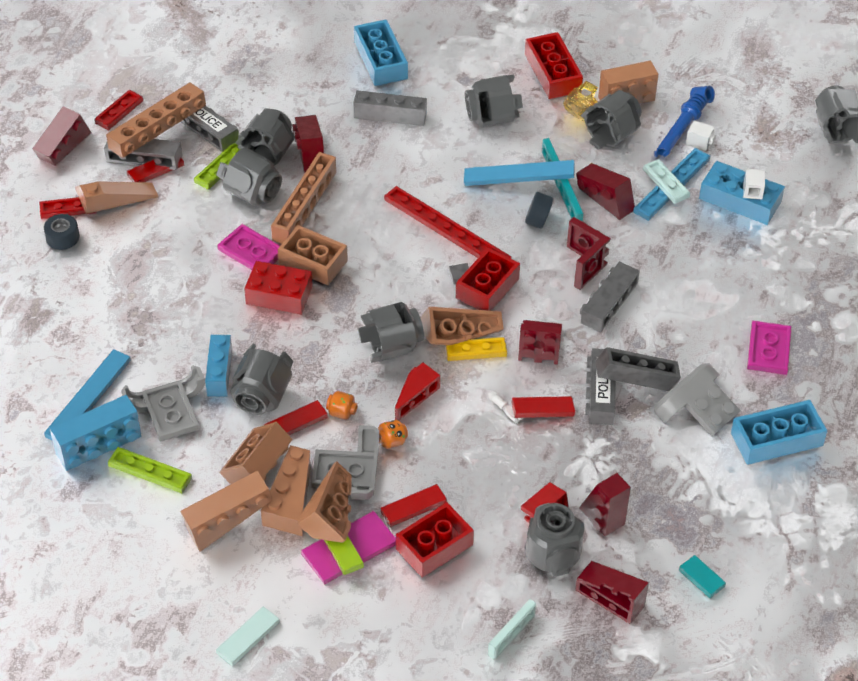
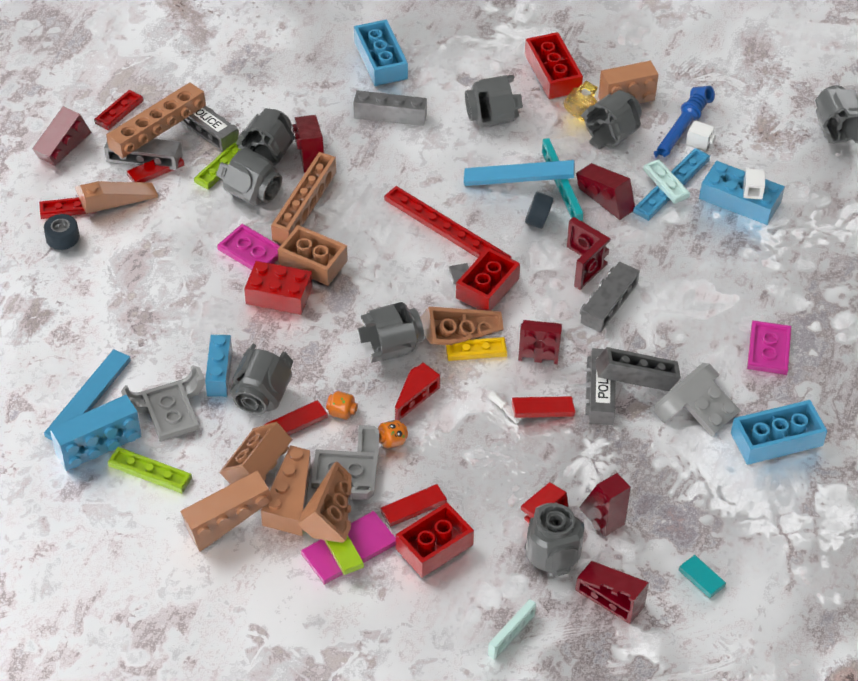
light aqua tile [216,606,280,667] -> none

